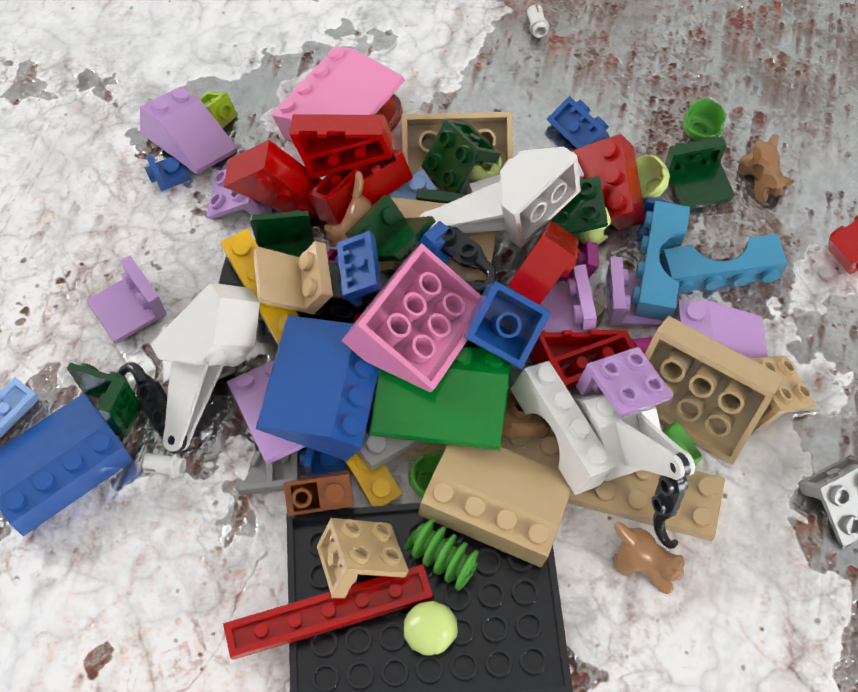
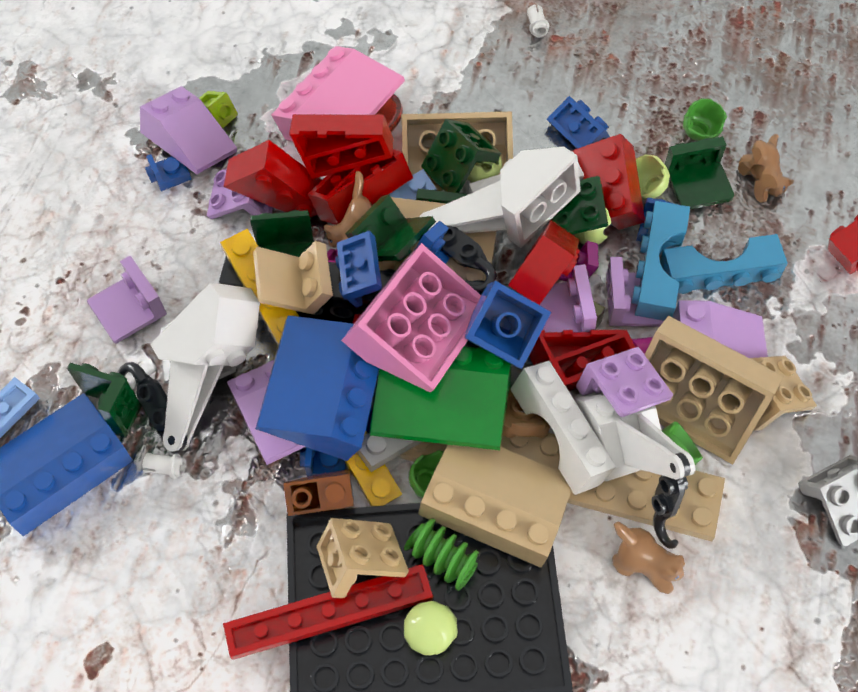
light grey wing [238,449,301,495] -> none

